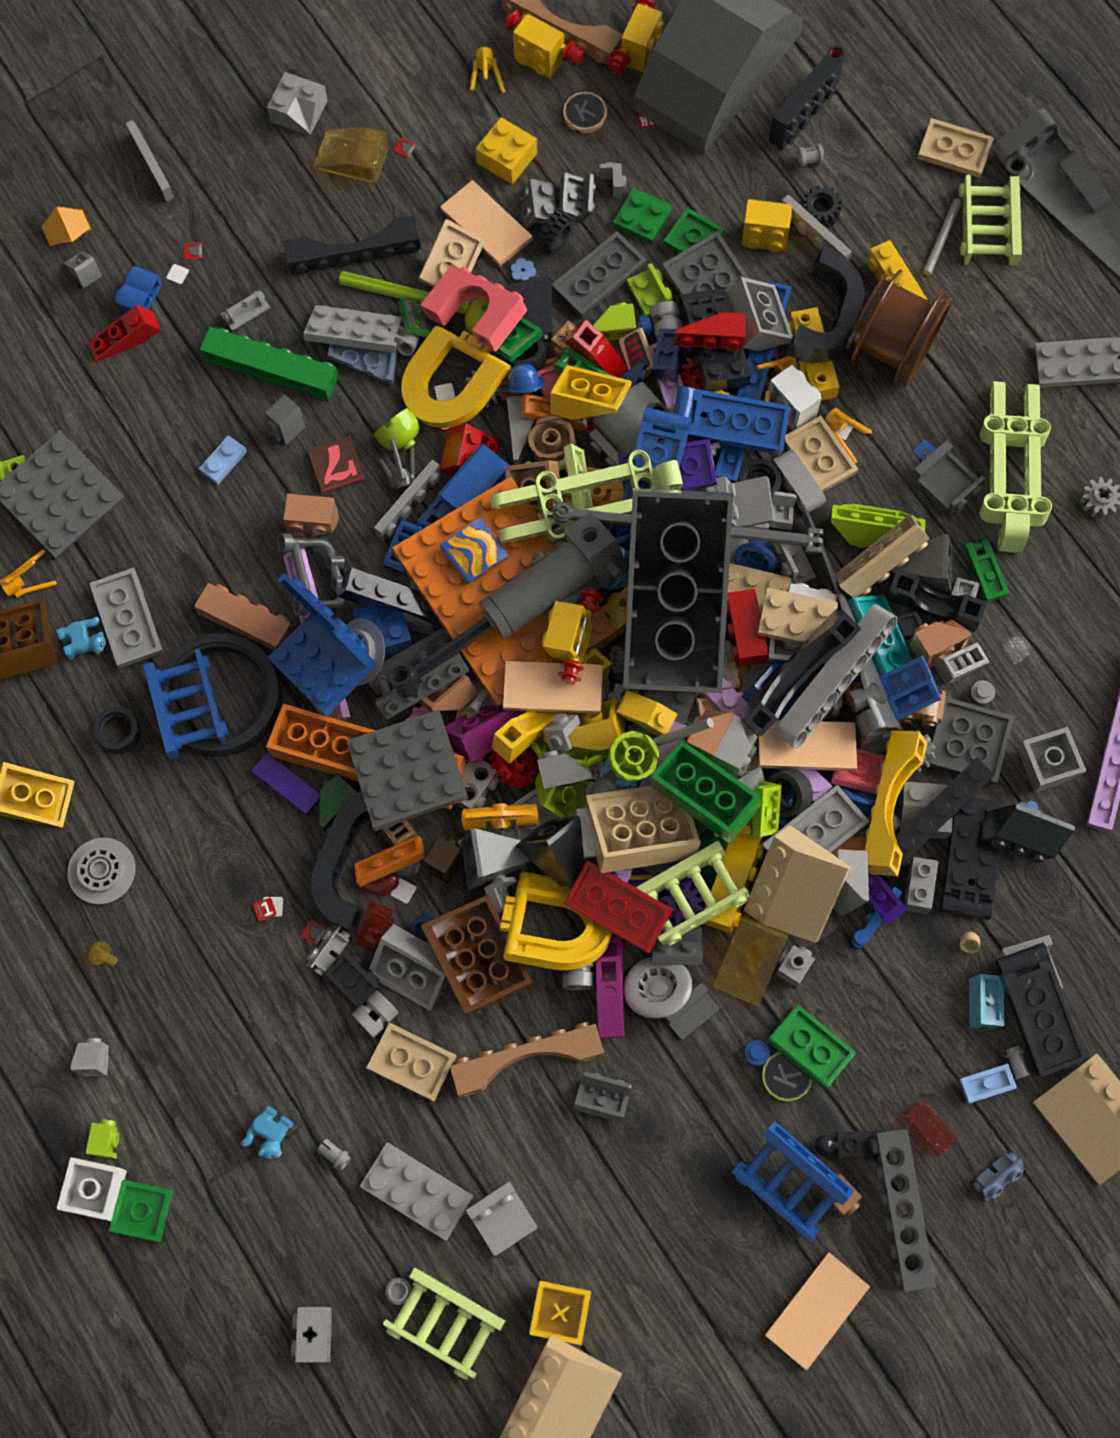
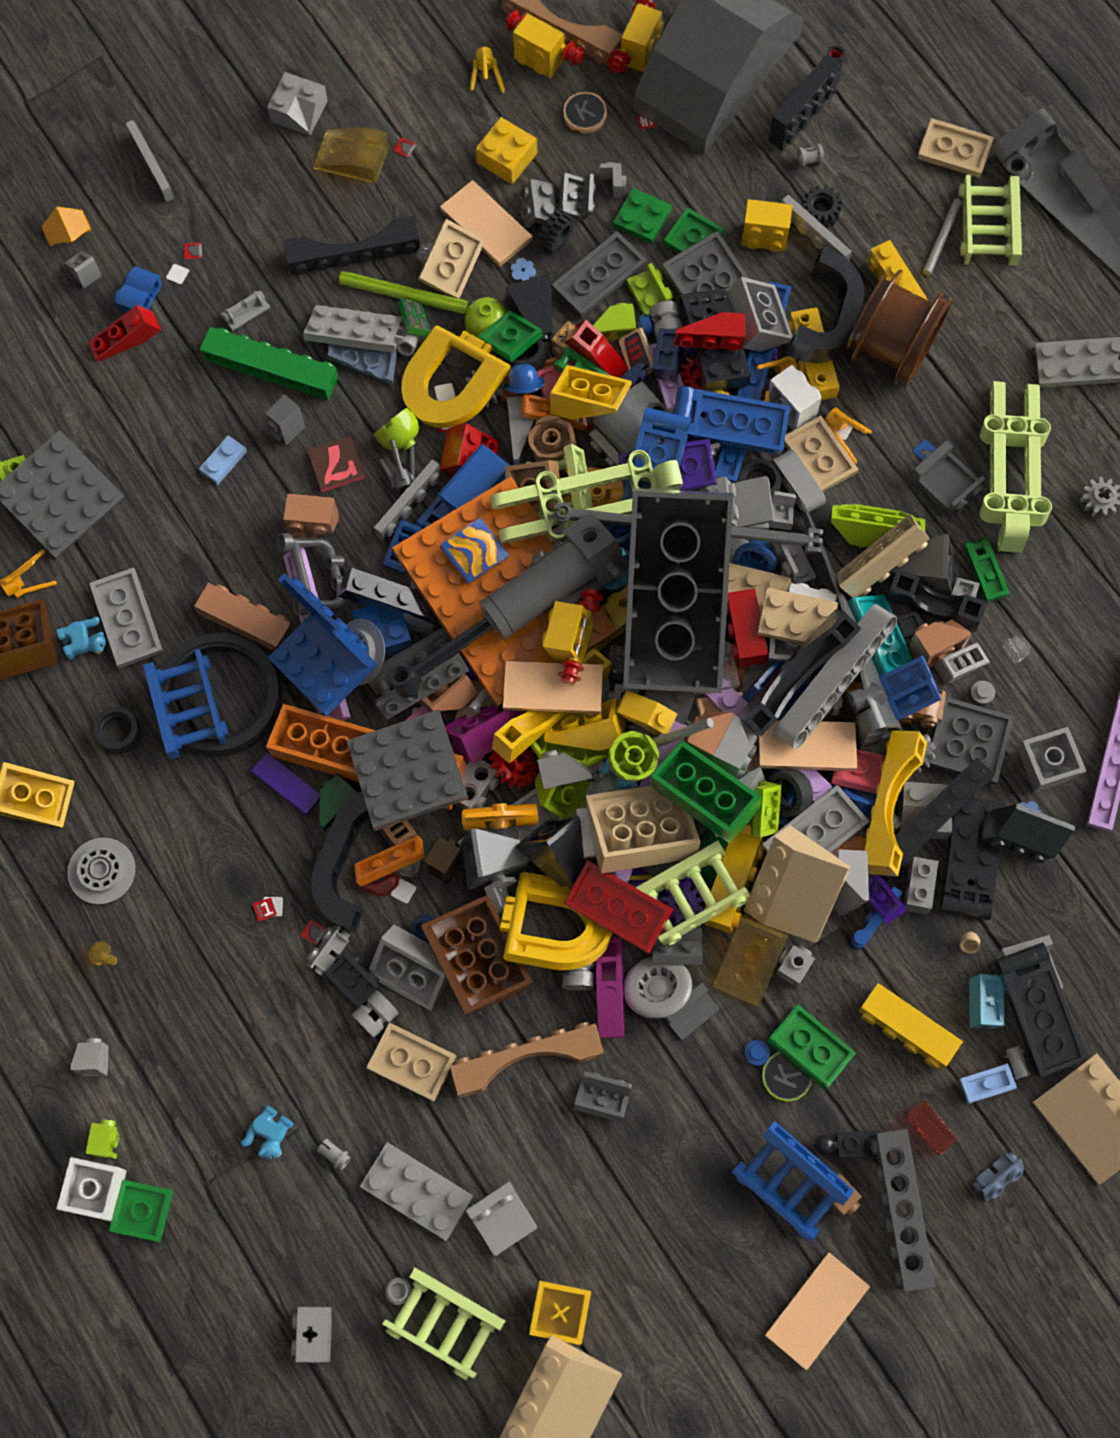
clear red slope [357,901,394,952] -> none
coral arch [420,264,527,352] -> none
light grey bracket [543,713,580,751] -> none
none -> yellow brick [859,983,963,1070]

